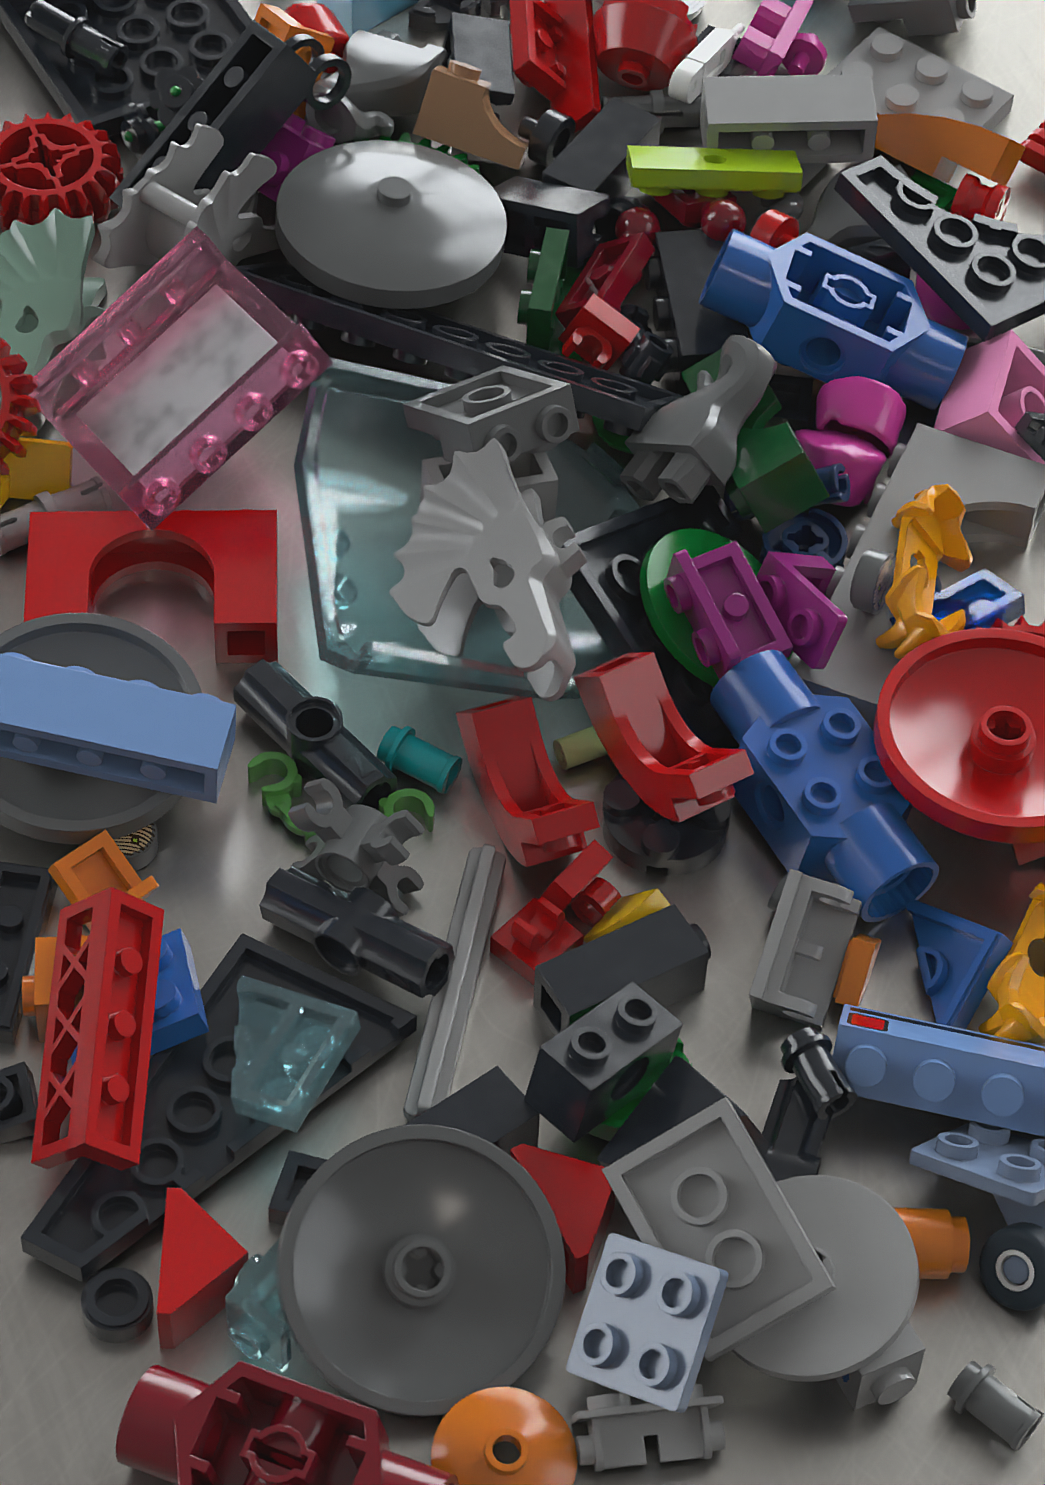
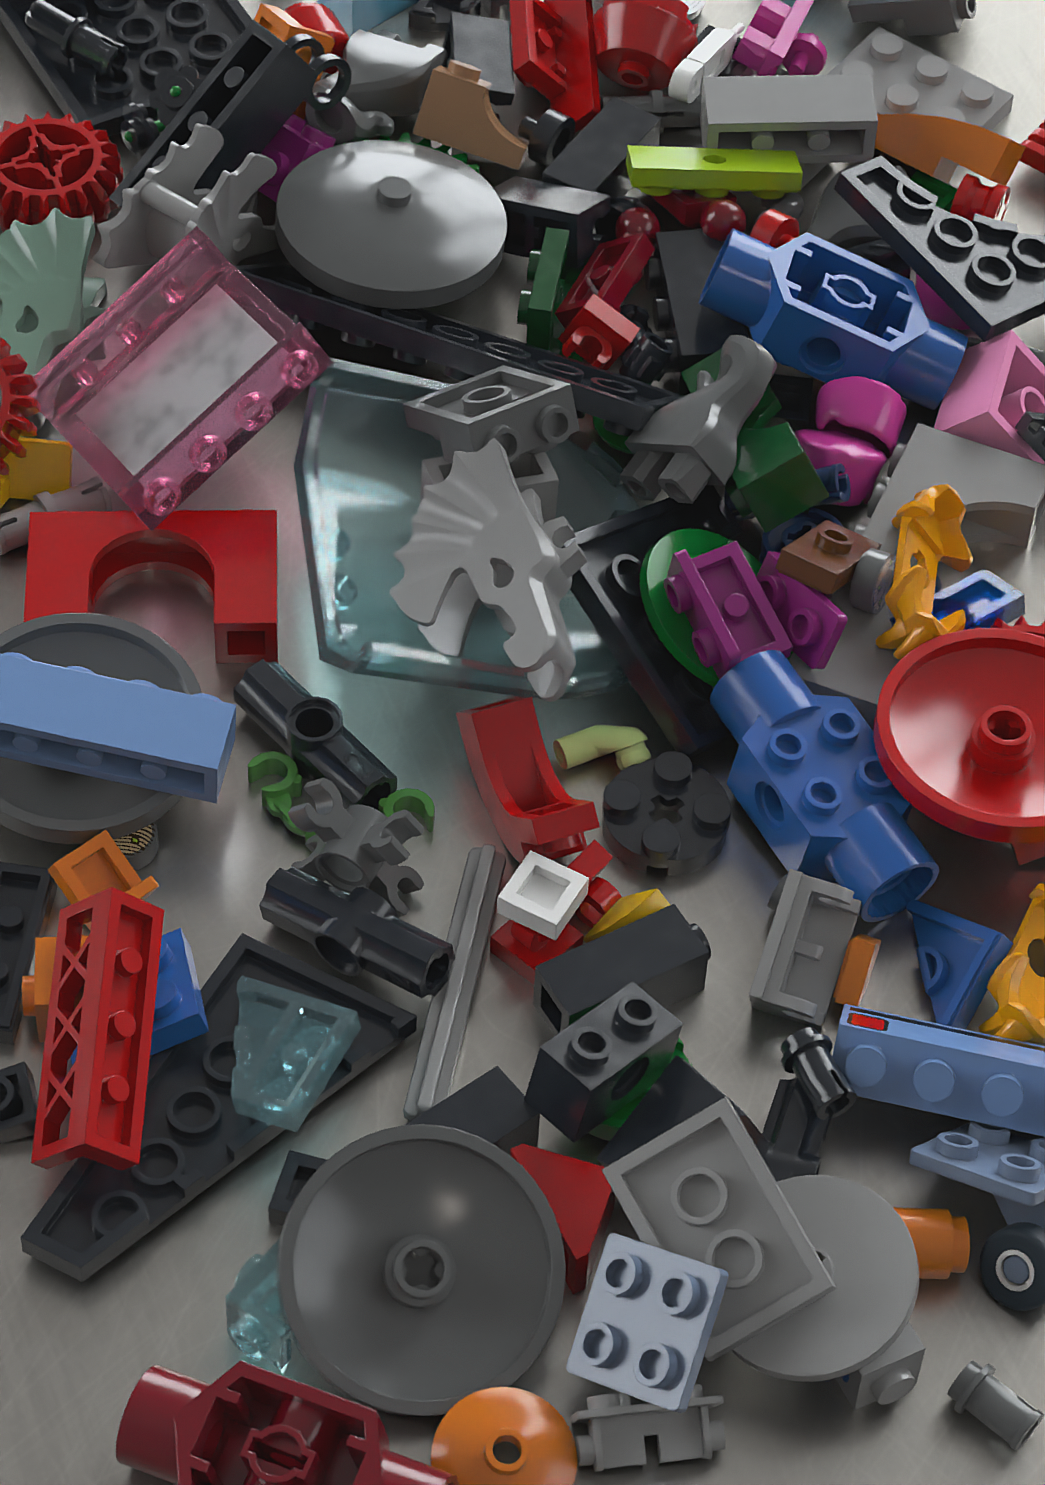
black tile [81,1268,154,1343] -> none
red slope [156,1188,250,1349] -> none
teal pin [377,725,463,794] -> none
red arch [573,652,754,822] -> none
none -> white plate [497,850,589,941]
none -> reddish brown plate [775,520,882,595]

